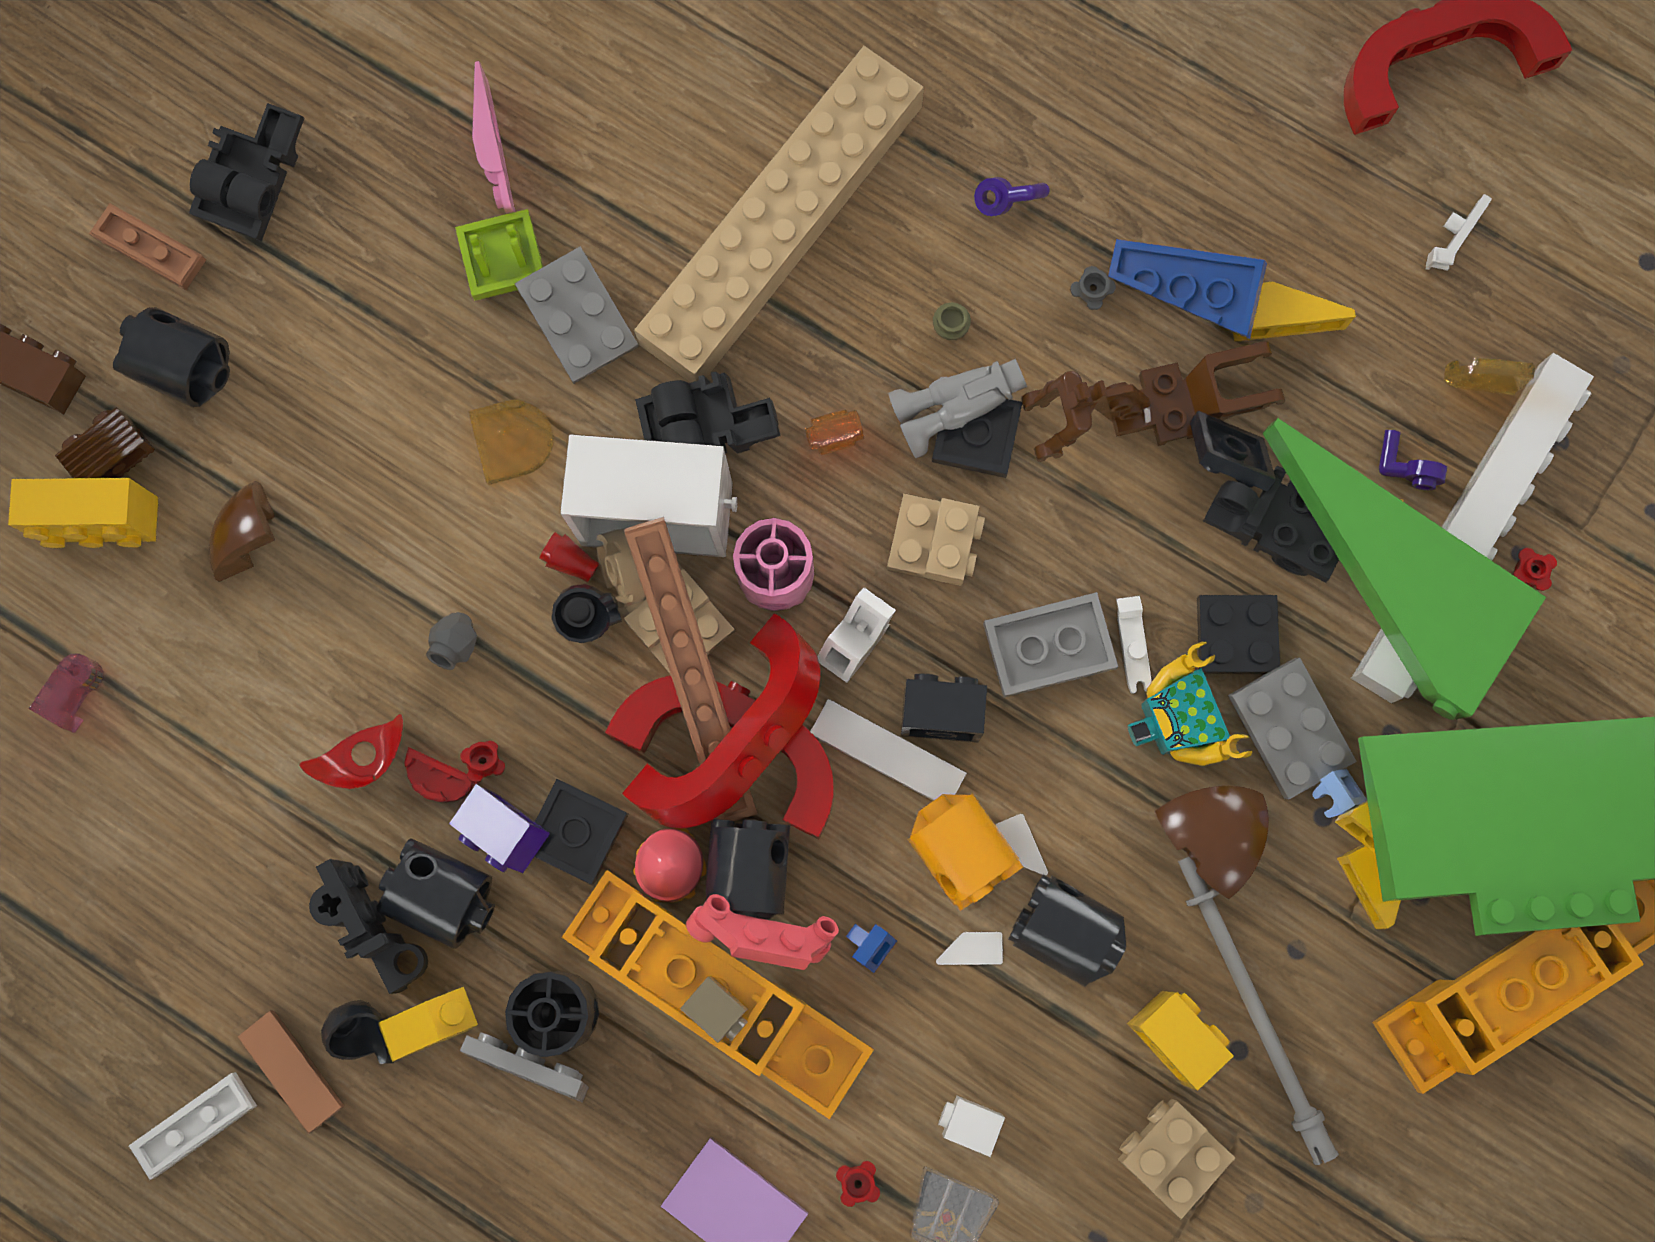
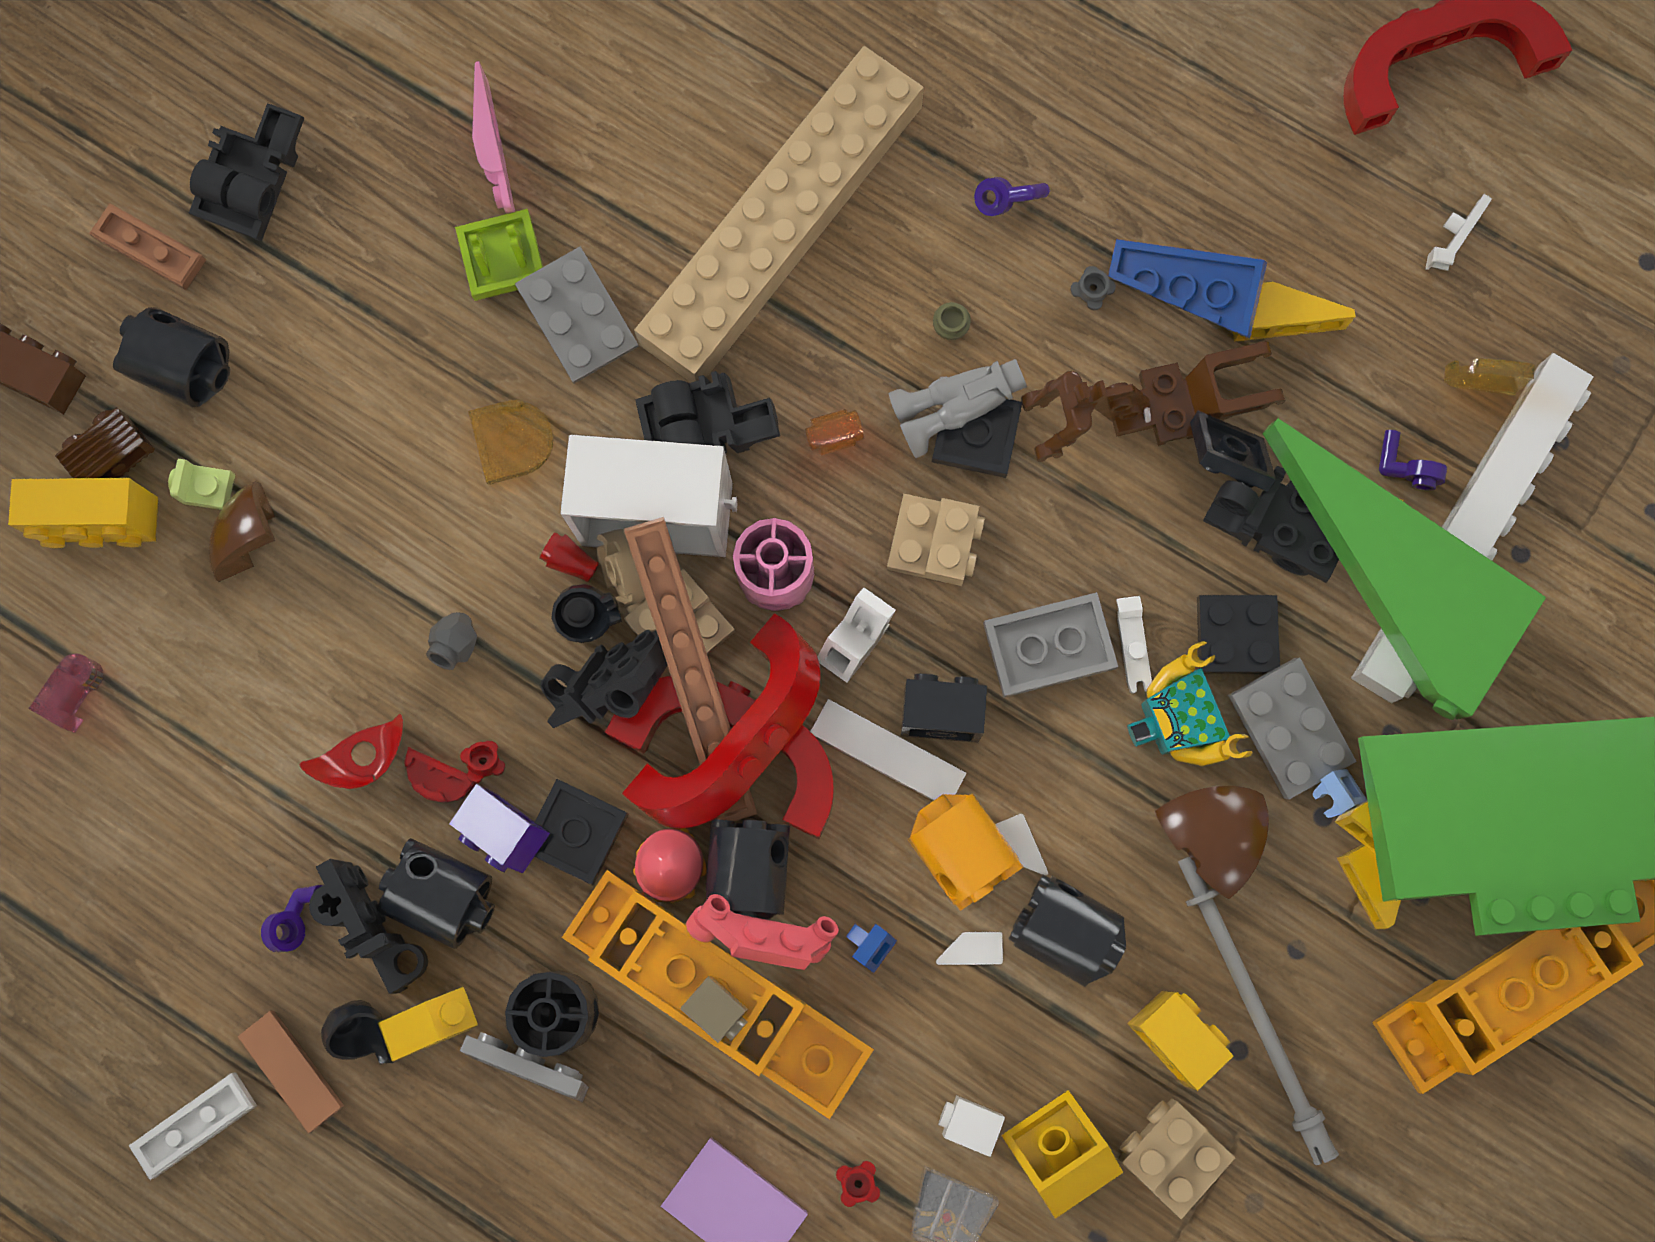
red plate [1513,548,1557,591] -> none
none -> yellowish green bracket [168,459,235,510]
none -> dark purple plate [261,885,323,953]
none -> black plate [540,630,668,728]
none -> yellow slope [1001,1090,1123,1219]

